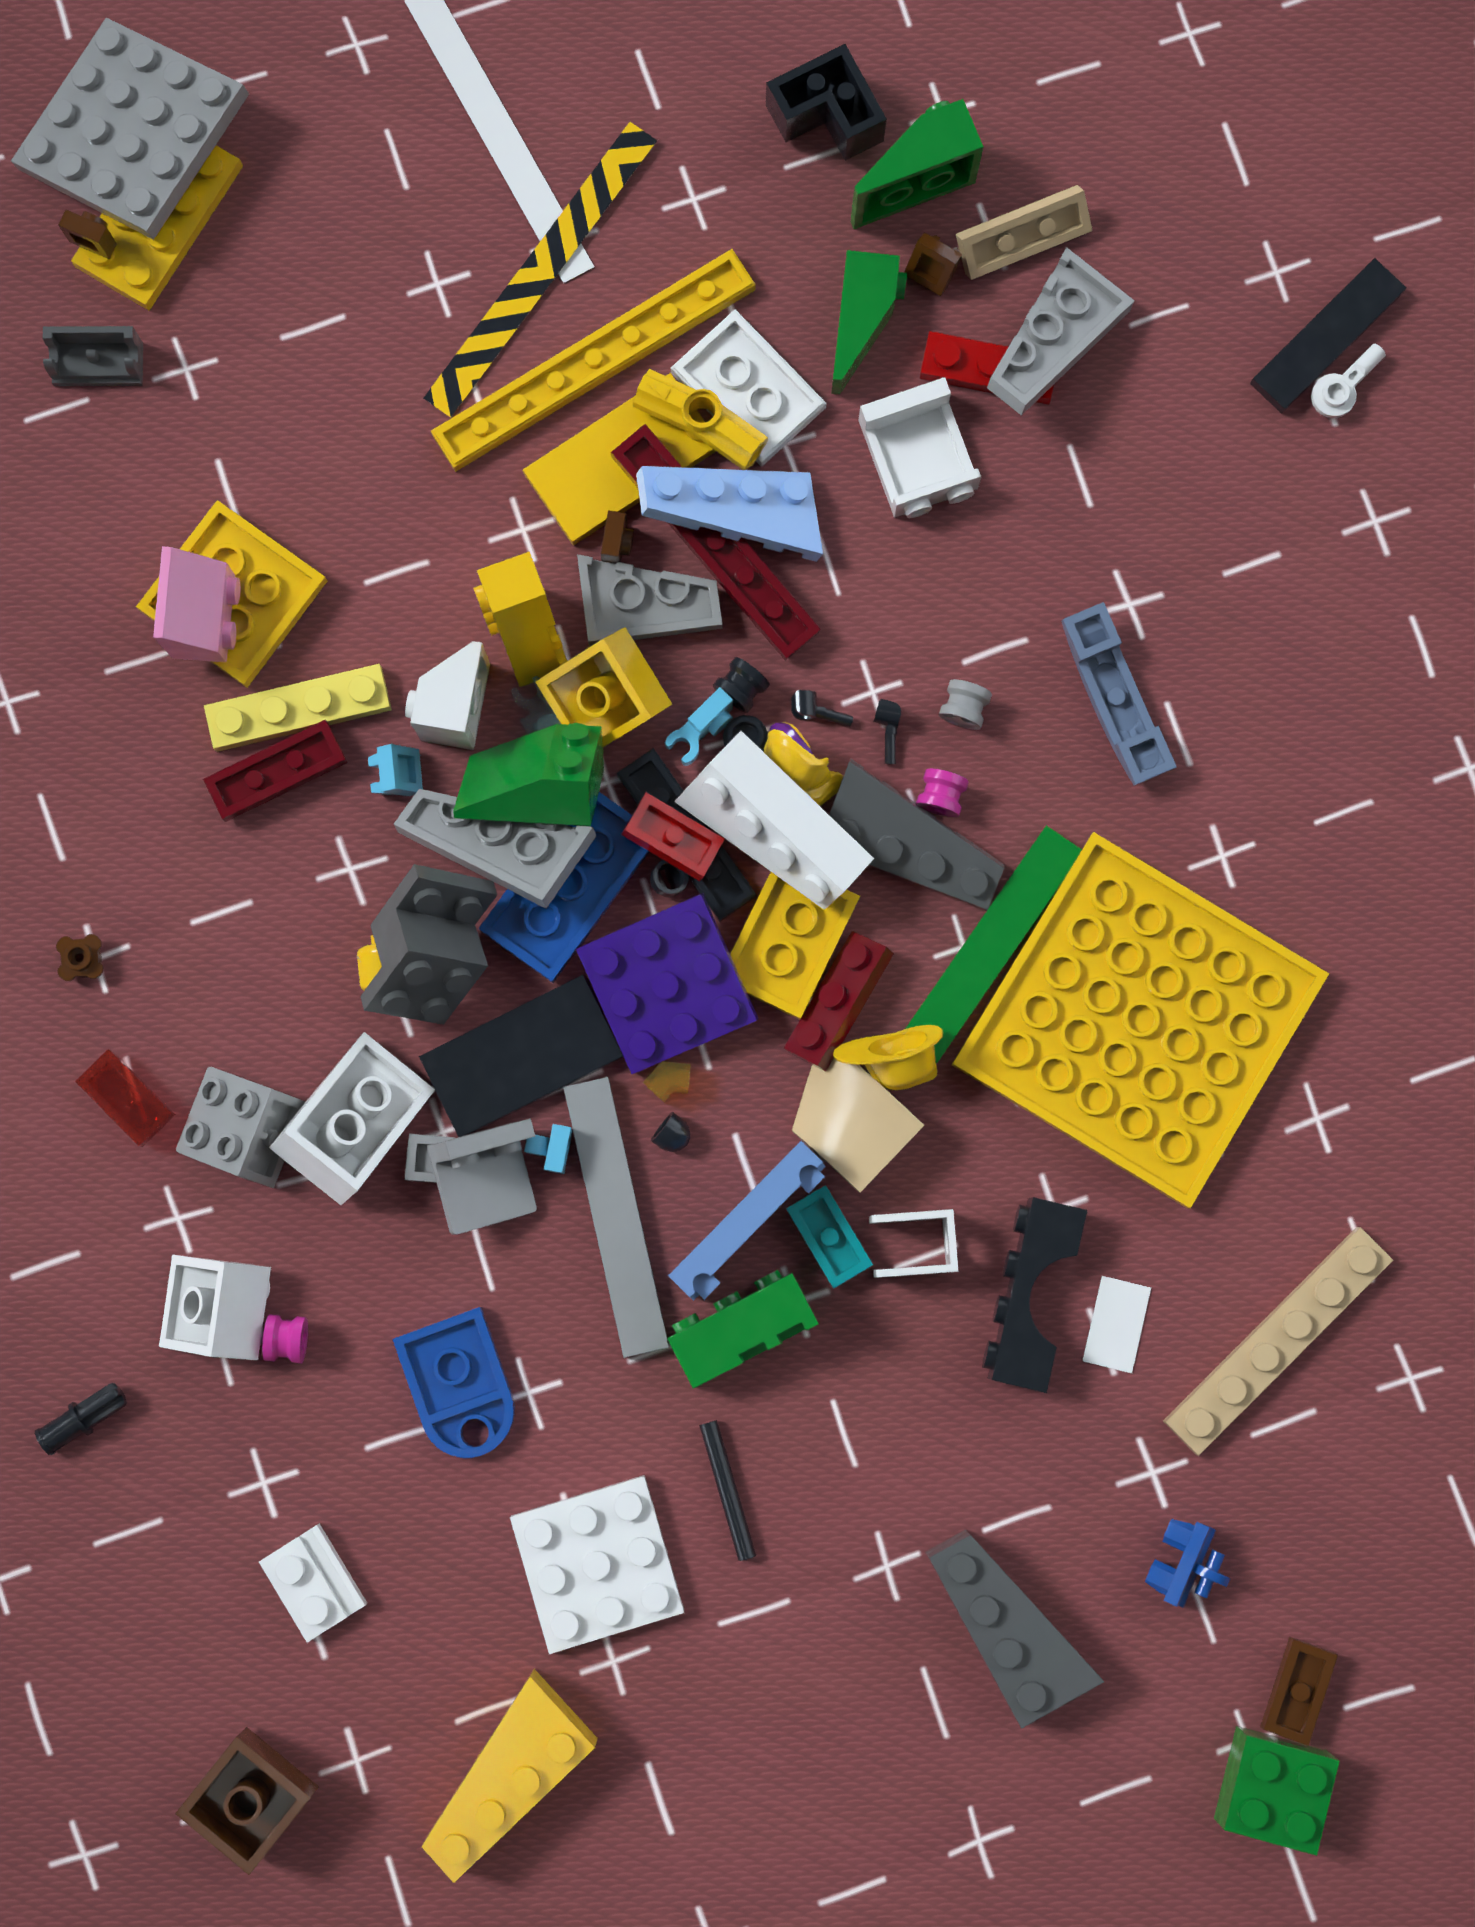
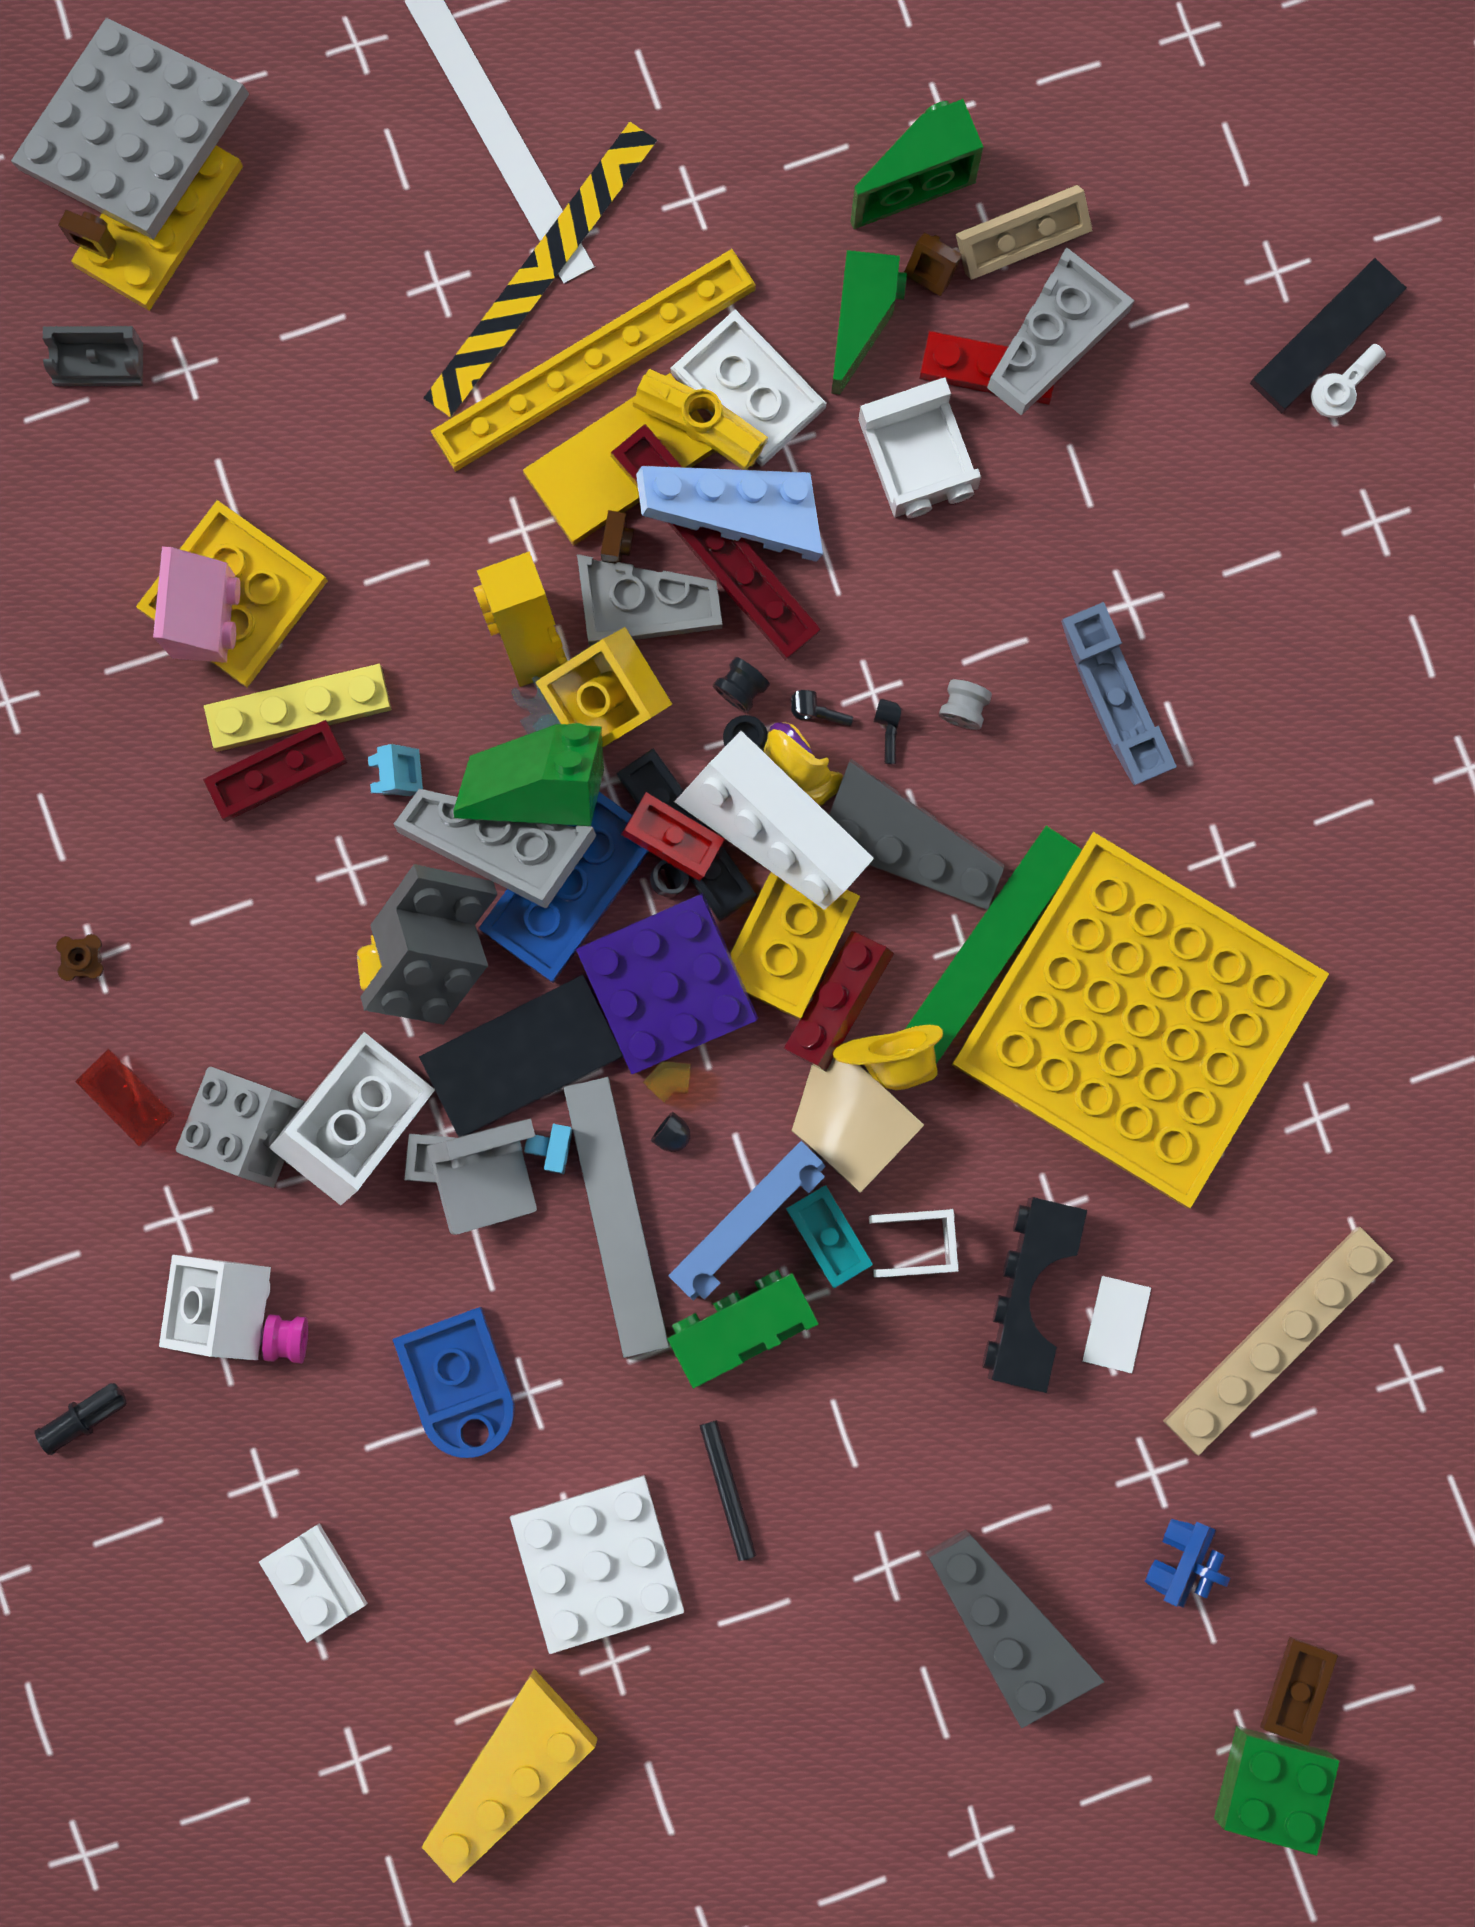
reddish brown brick [175,1727,319,1875] -> none
white slope [405,641,490,750] -> none
medium azure plate [665,687,733,766] -> none
black brick [766,44,887,161] -> none
dark pink wheel [916,768,969,817] -> none

